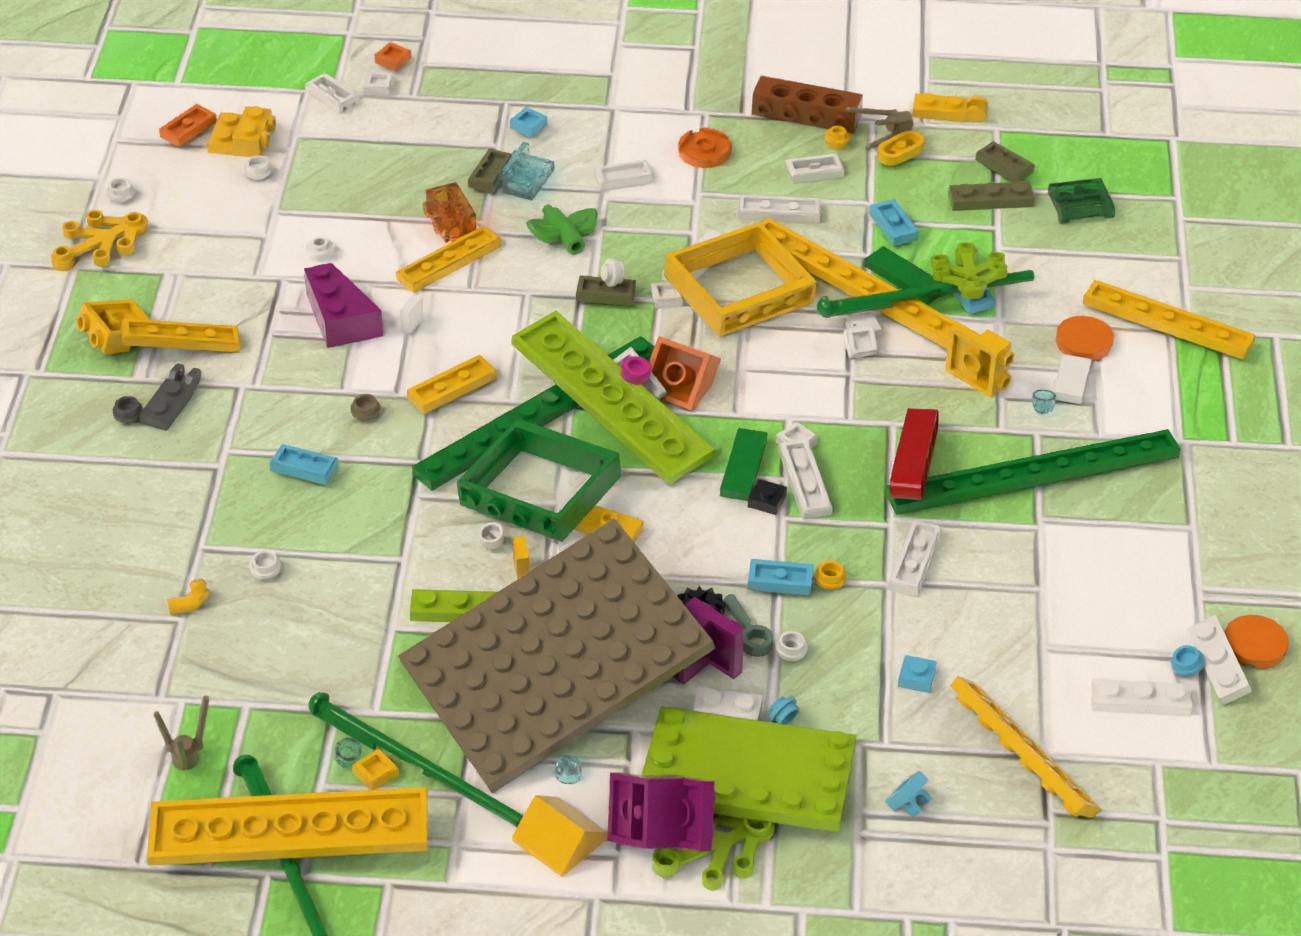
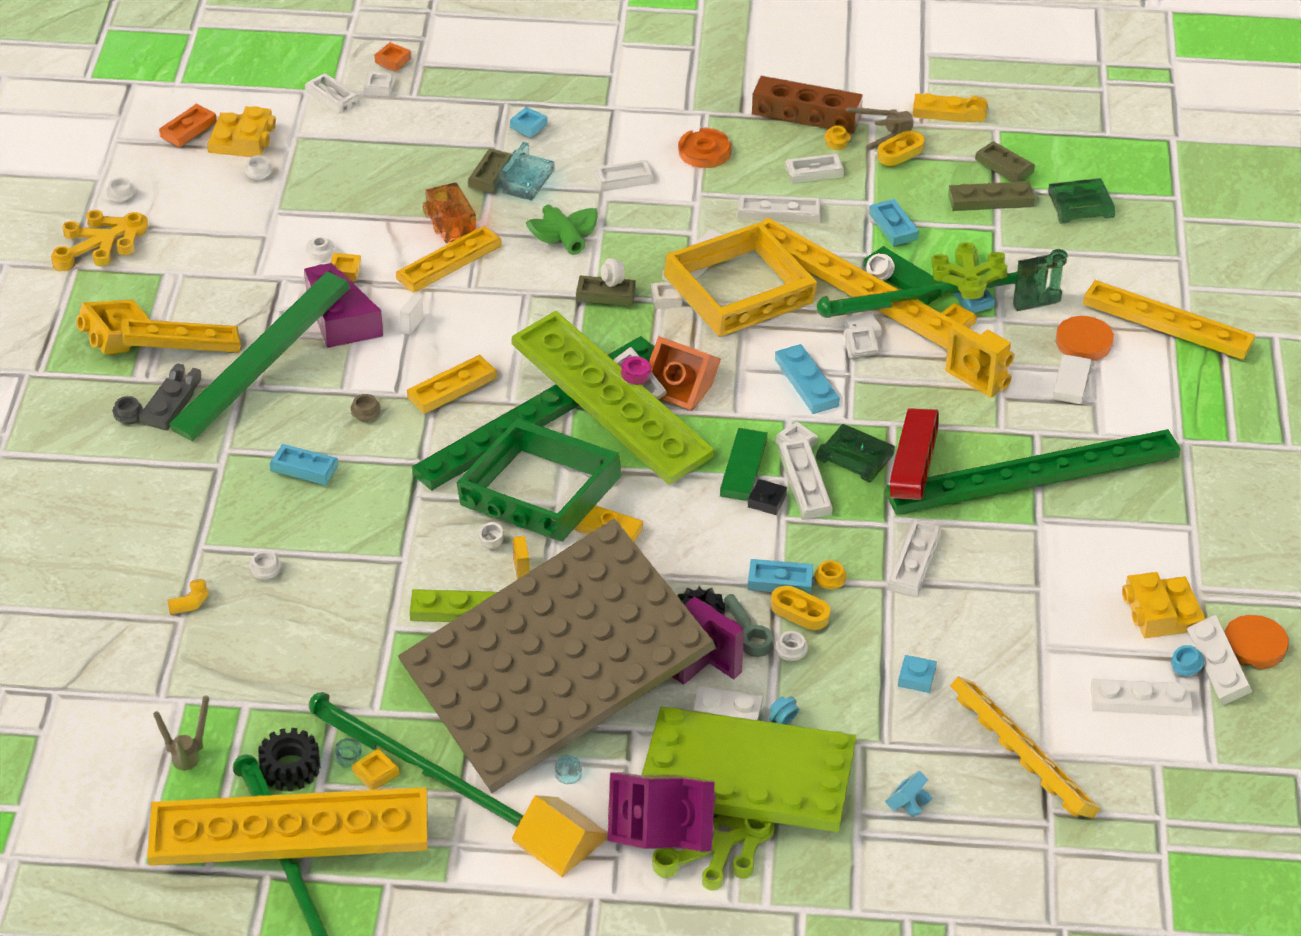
clear light blue hinge [1032,390,1056,415] -> none
none -> green tile [169,272,350,441]
none -> black tyre [258,728,320,791]
none -> yellow plate [330,253,362,282]
none -> yellow plate [770,586,830,630]
none -> medium azure plate [775,344,840,414]
none -> clear green plate [816,424,895,483]
none -> white plate [866,254,895,281]
none -> yellow tile [942,303,977,328]
none -> clear green plate [1013,249,1068,311]
none -> yellow plate [1122,572,1205,639]

